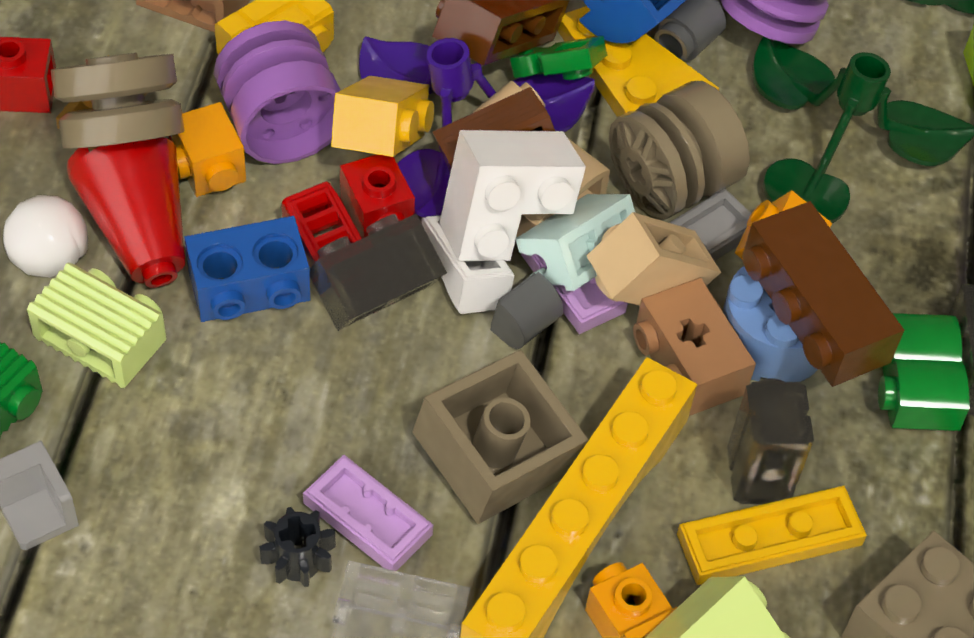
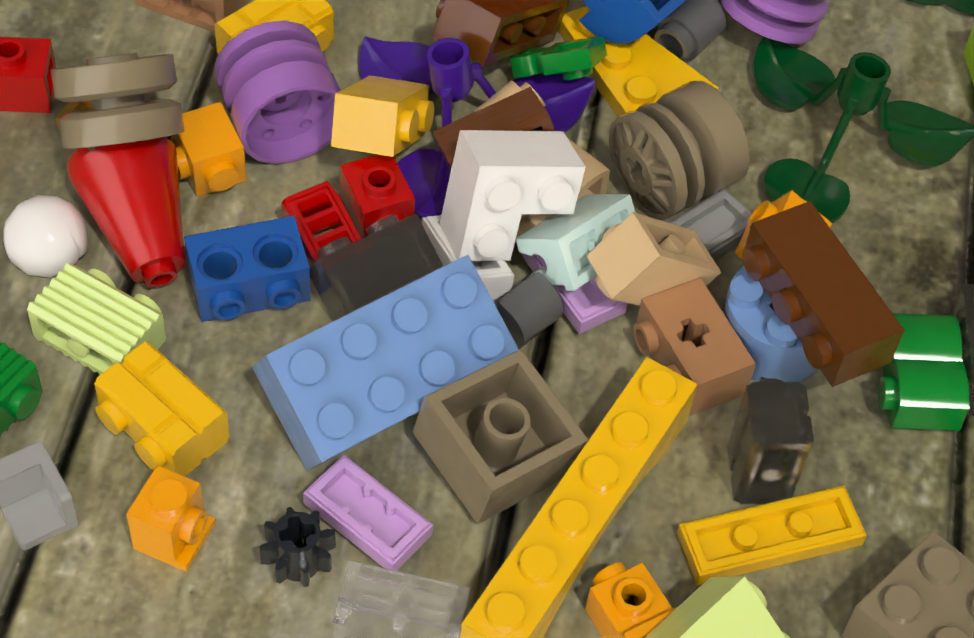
none -> yellow brick [94,341,230,476]
none -> light orange brick [126,465,216,572]
none -> medium blue brick [252,255,519,471]

